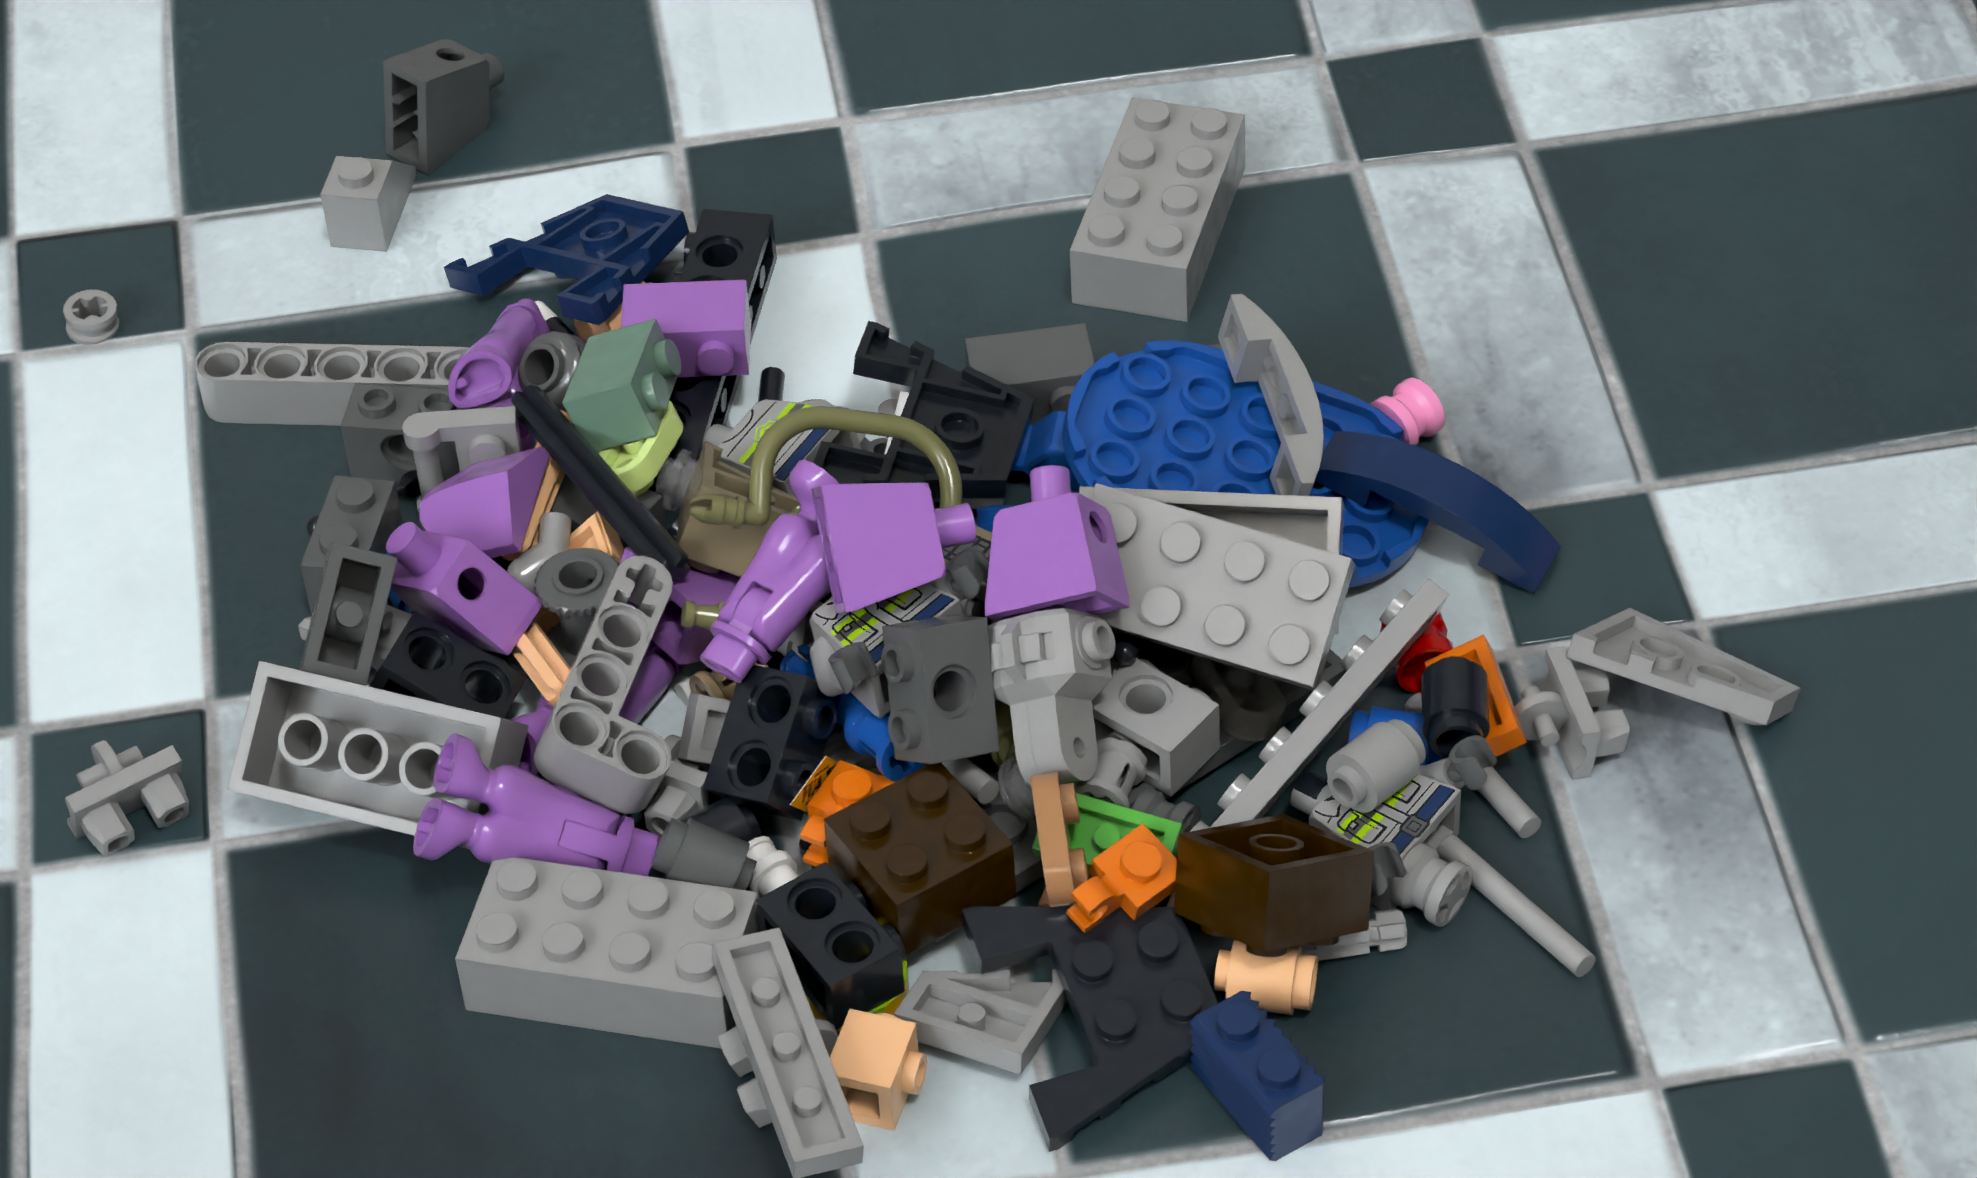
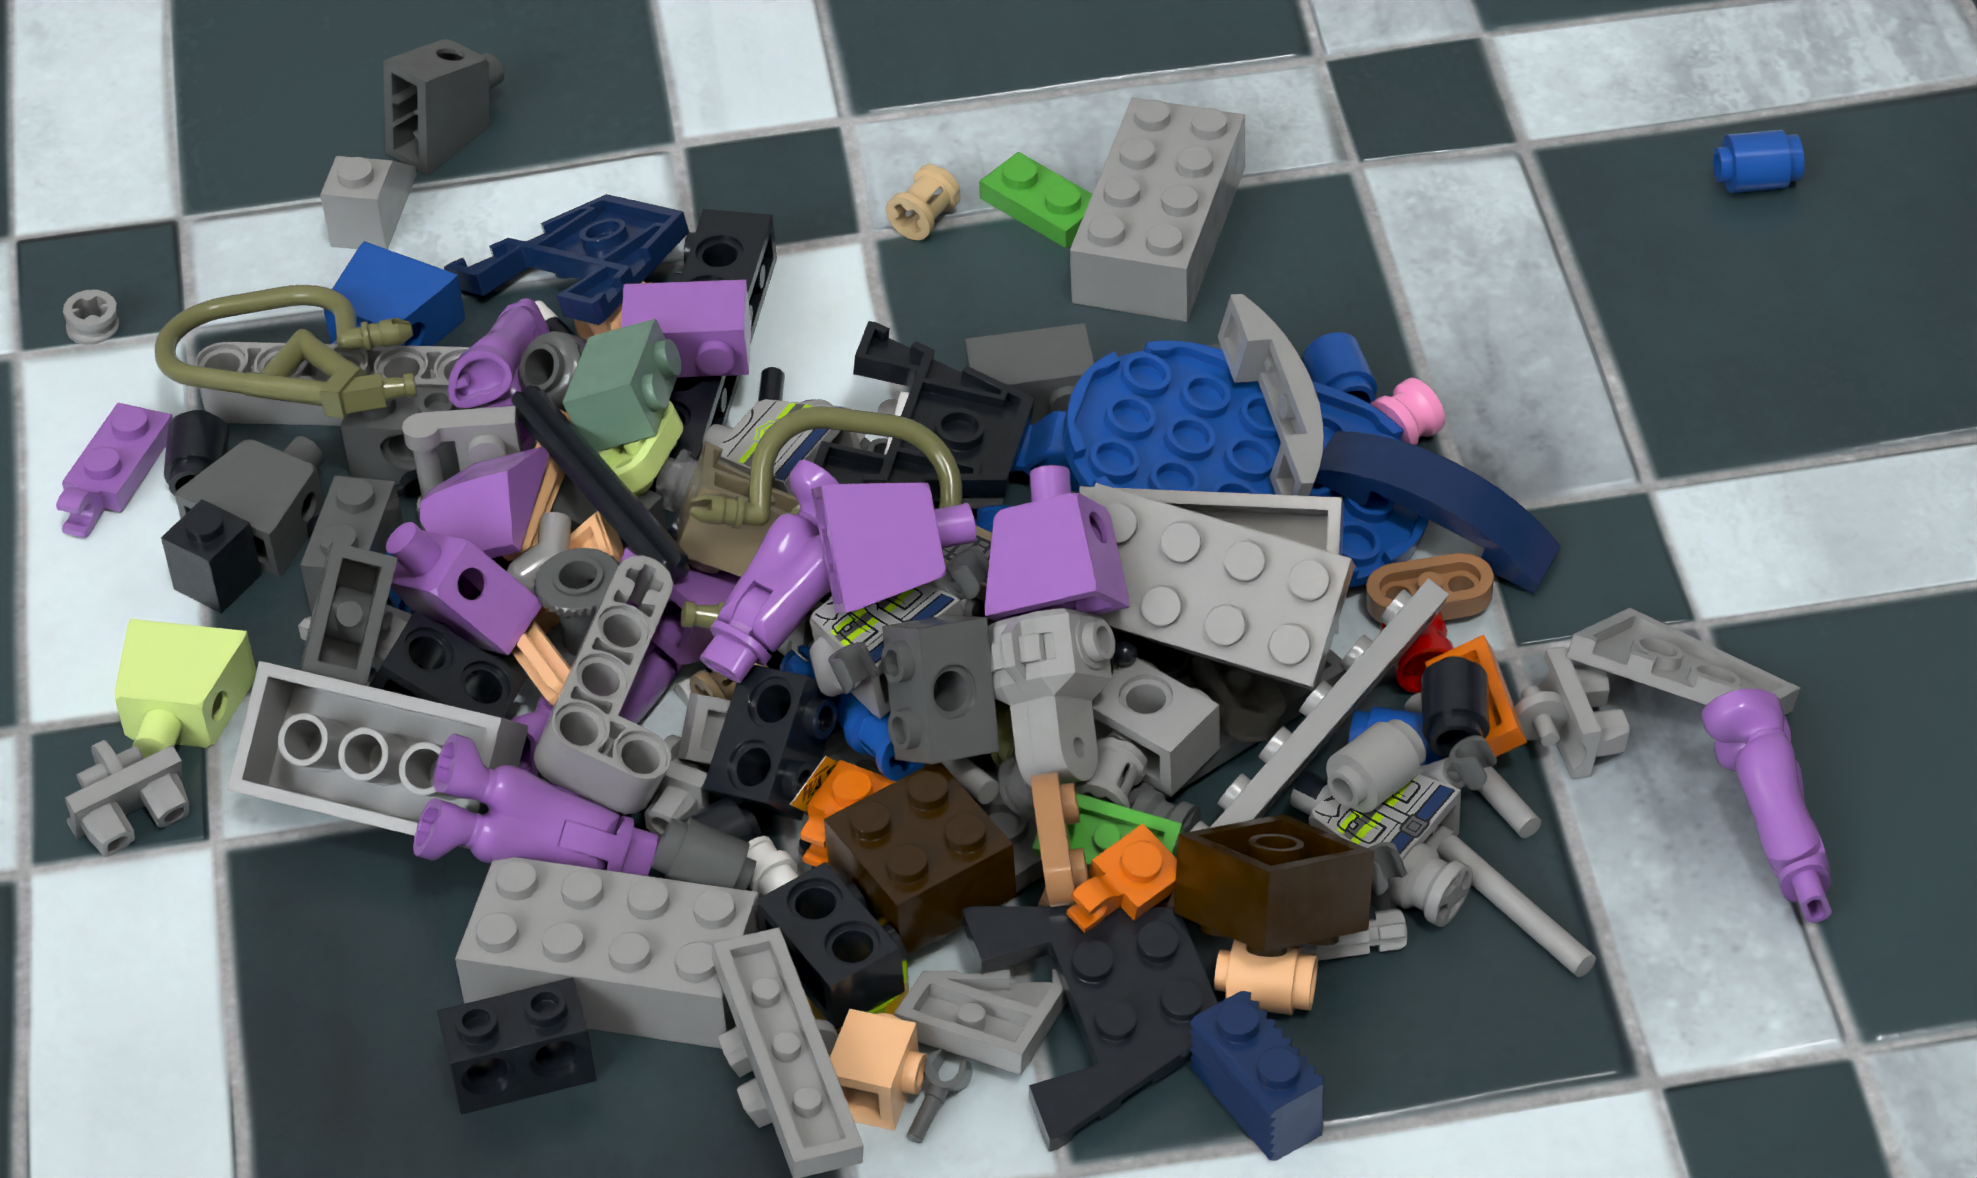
none -> medium lavender plate [56,402,173,538]
none -> yellowish green torso [115,619,256,759]
none -> olive piece [155,285,417,419]
none -> black brick [161,499,262,614]
none -> black brick [164,410,229,496]
none -> dark grey torso [175,436,324,578]
none -> blue torso [323,241,465,346]
none -> black brick [437,977,597,1115]
none -> tan bush [886,164,961,241]
none -> dark grey hand [907,1049,973,1143]
none -> bright green plate [979,151,1092,249]
none -> blue brick [1301,332,1377,404]
none -> medium nougat plate [1366,553,1494,623]
none -> medium lavender piece [1701,689,1832,923]
none -> blue brick [1713,130,1804,194]

